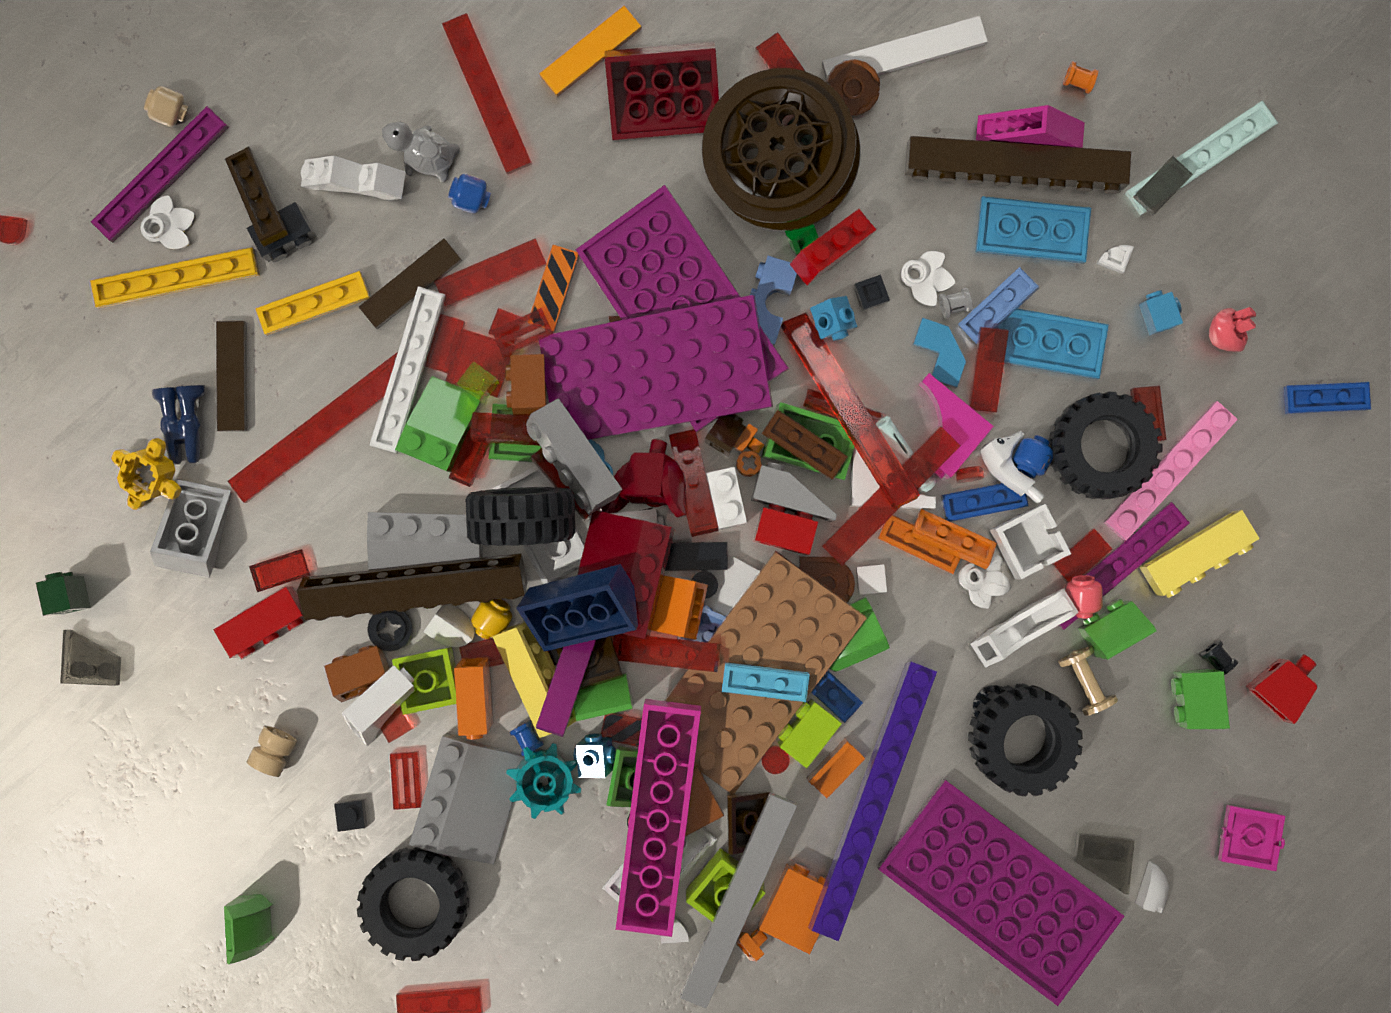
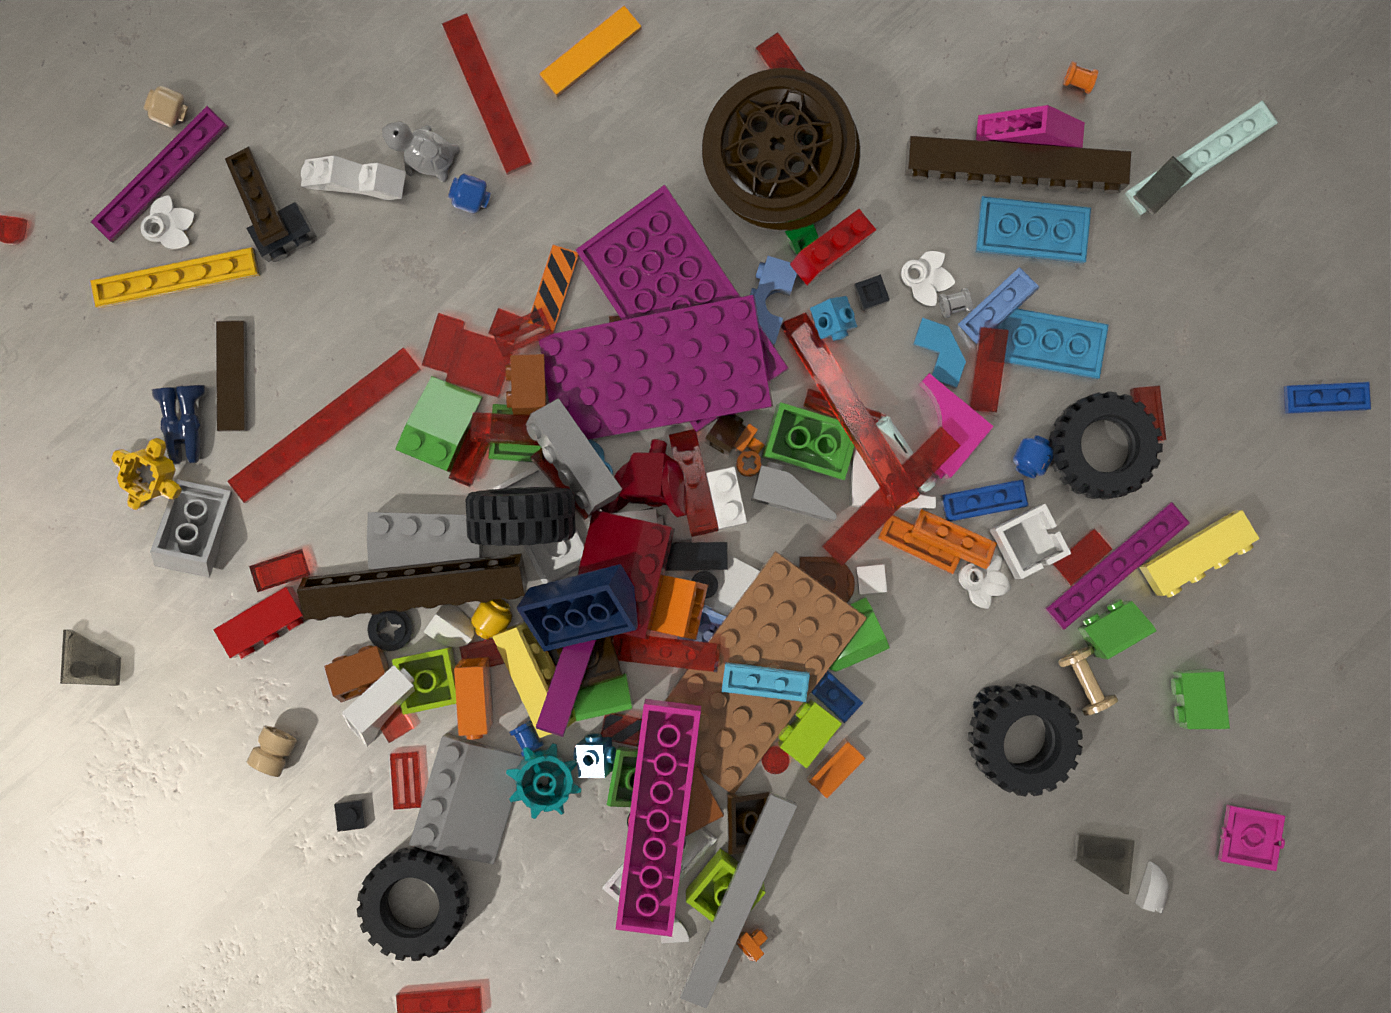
dark green brick [36,572,91,616] -> none
bright green slope [224,894,274,965] -> none
yellow plate [255,271,370,336] -> none
dark brown tile [359,238,462,329] -> none
white tile [370,287,446,454] -> none
clear red tile [434,238,547,308] -> none
clear neon green brick [457,361,500,403] -> none
dark red slope [604,42,719,140] -> none
red brick [753,504,818,555] -> none
orange brick [758,863,826,954] -> none
reddish brown tile [761,410,848,480] -> none
dark purple brick [808,662,937,941] -> none
white tile [822,16,988,79] -> none
dark orange tile [826,59,880,116] -> none
magenta plate [877,779,1125,1006] -> none
clear red tile [955,466,984,483] -> none
white arch [971,588,1079,668] -> none
white animal [980,431,1045,504] -> none
coral head [1065,575,1103,618] -> none
white tile [1096,245,1134,274] -> none
bright pink plate [1104,401,1238,541] -> none
dark azure brick [1139,290,1183,336] -> none
black bush [1200,640,1239,675] -> none
coral piece [1208,307,1256,352] -> none
red torso [1245,654,1318,724] -> none

